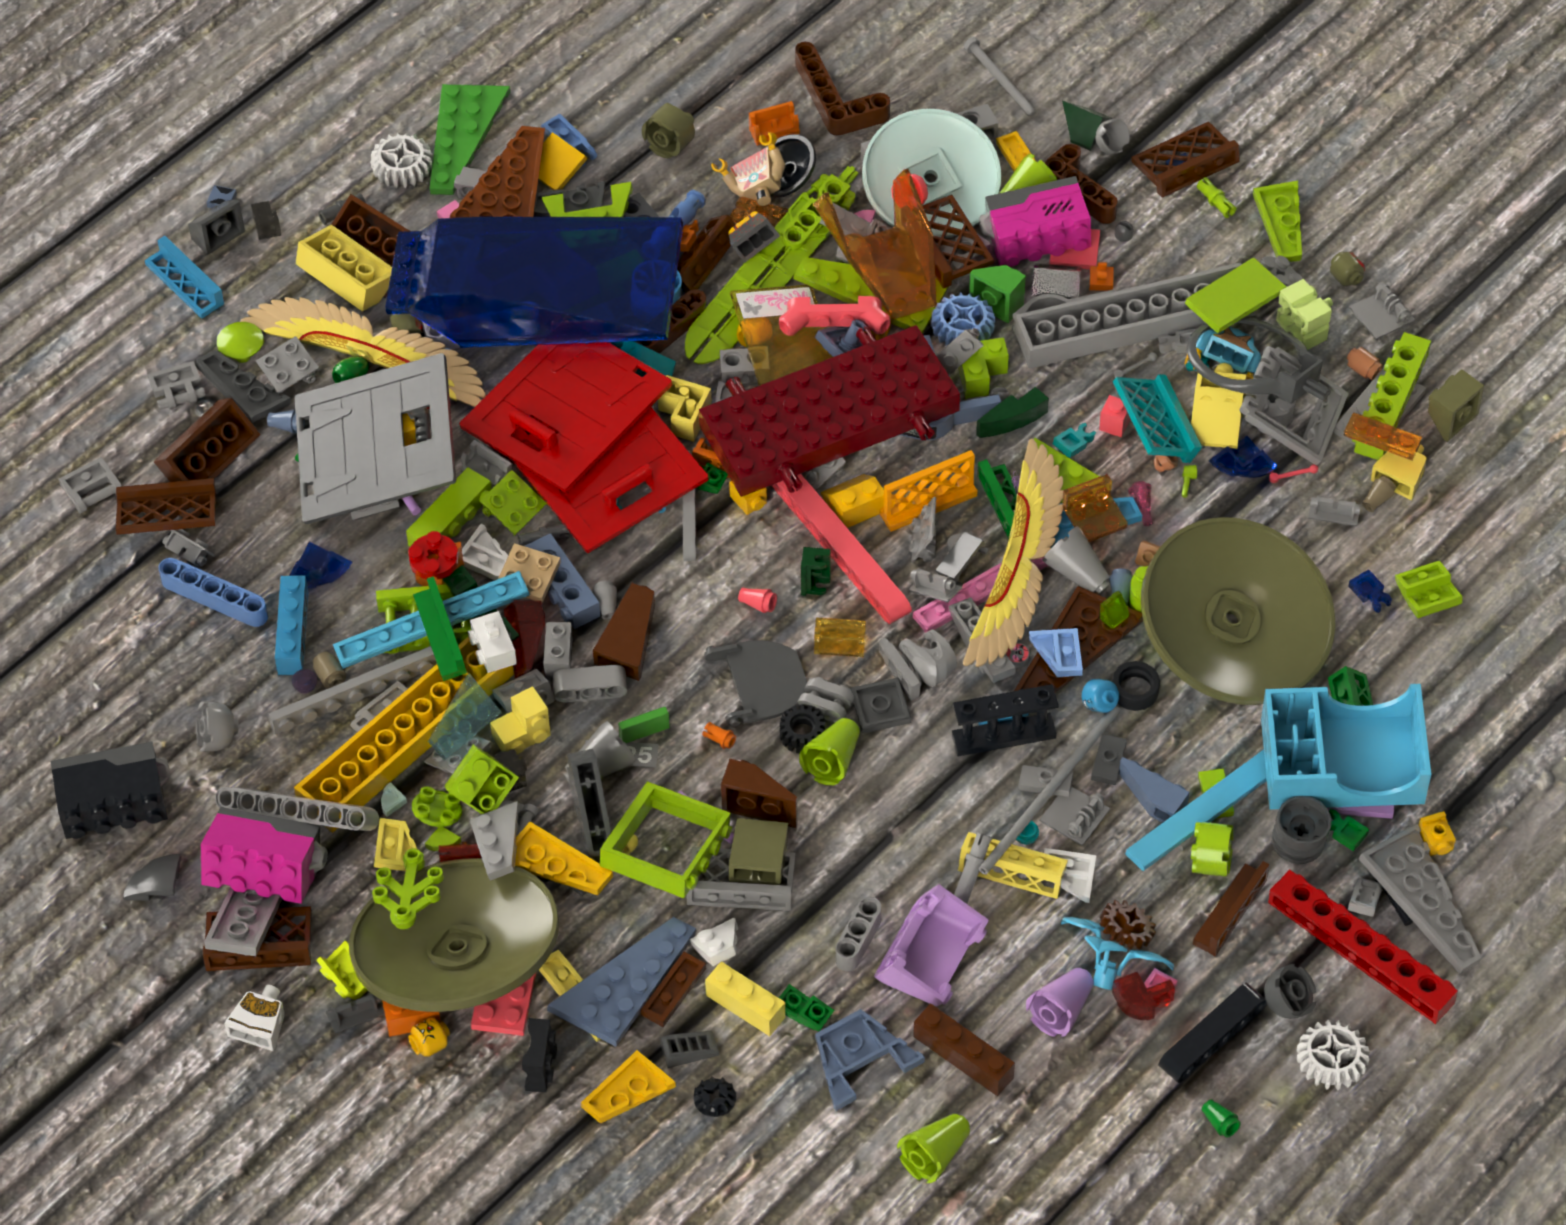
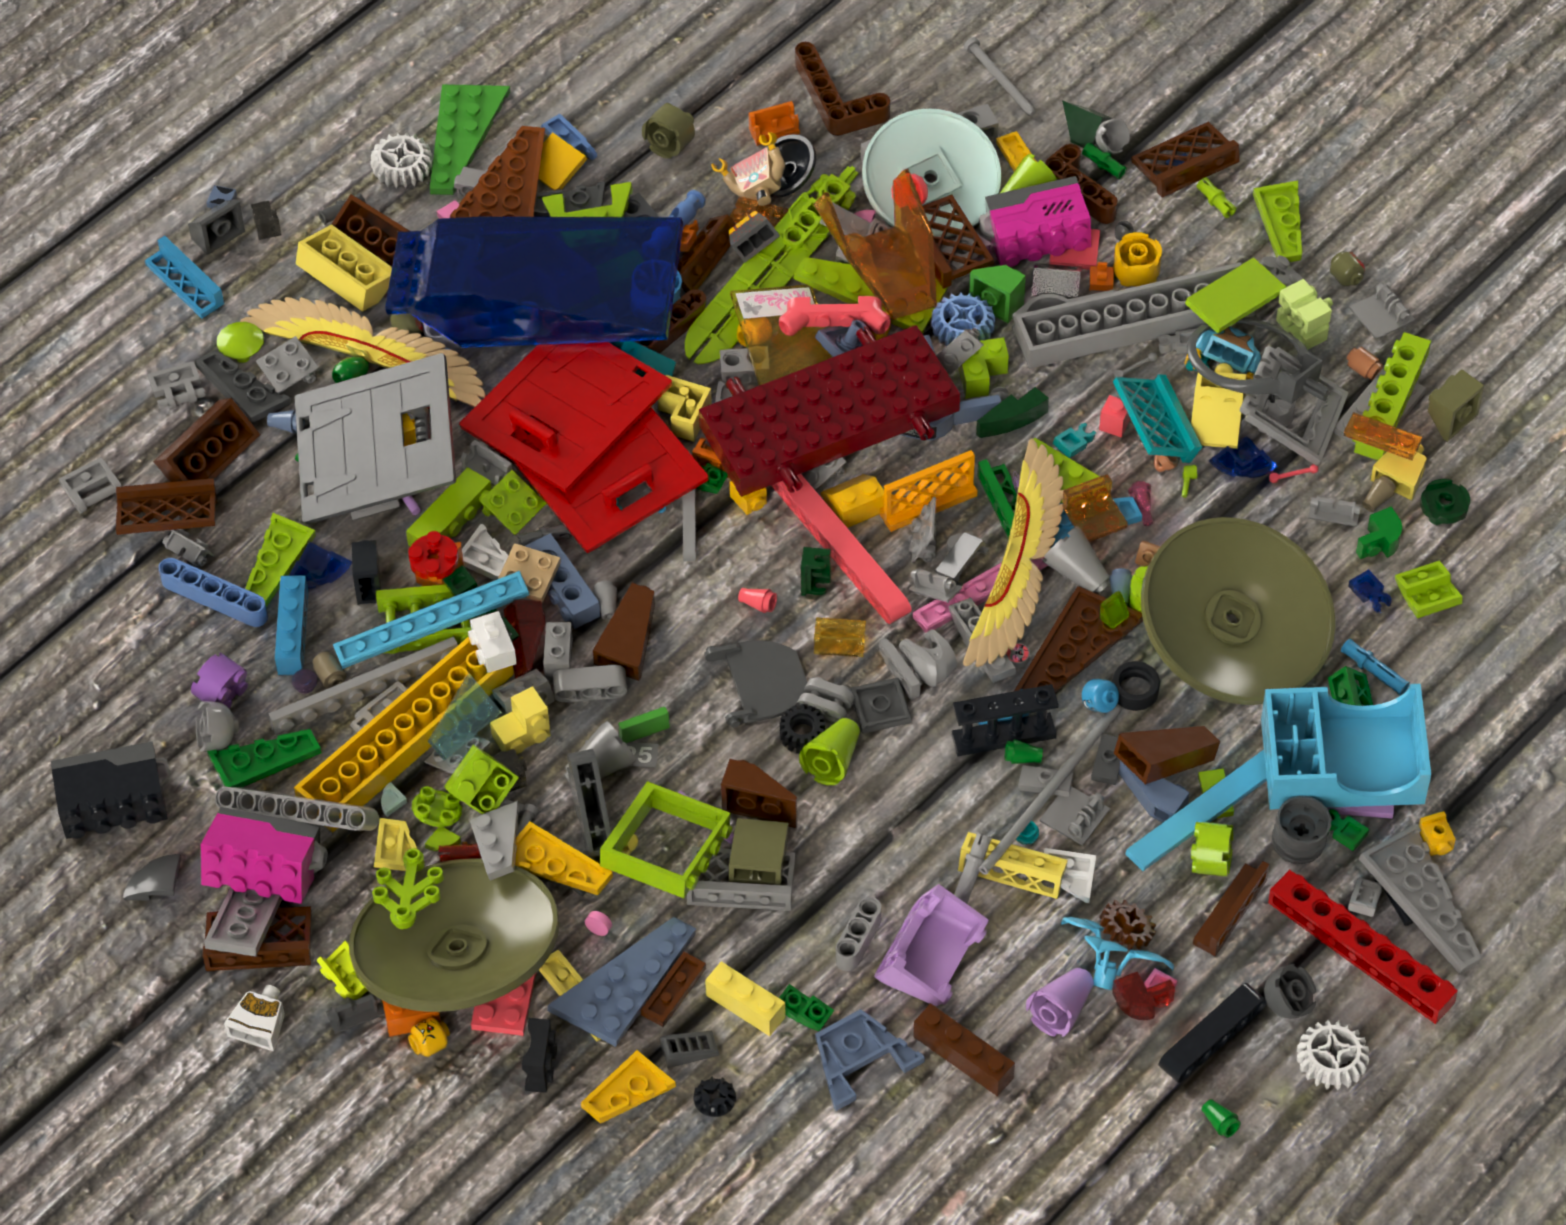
green fence [413,576,467,681] -> none
white wing [690,918,738,966] -> none
orange pin [702,722,736,749] -> none
lime cone [897,1114,970,1184] -> none
light blue wing [1029,628,1083,677] -> none
none -> medium lavender brick [191,653,248,708]
none -> green wing [207,729,322,788]
none -> lime wing [245,513,316,607]
none -> black slope [352,540,381,605]
none -> bright pink tile [585,911,612,936]
none -> green cone [1004,739,1043,764]
none -> green pin [1082,142,1127,179]
none -> yellow brick [1113,232,1162,287]
none -> reddish brown slope [1114,726,1220,784]
none -> dark azure pin [1341,639,1410,696]
none -> green brick [1356,506,1402,559]
none -> dark green plate [1420,479,1470,525]

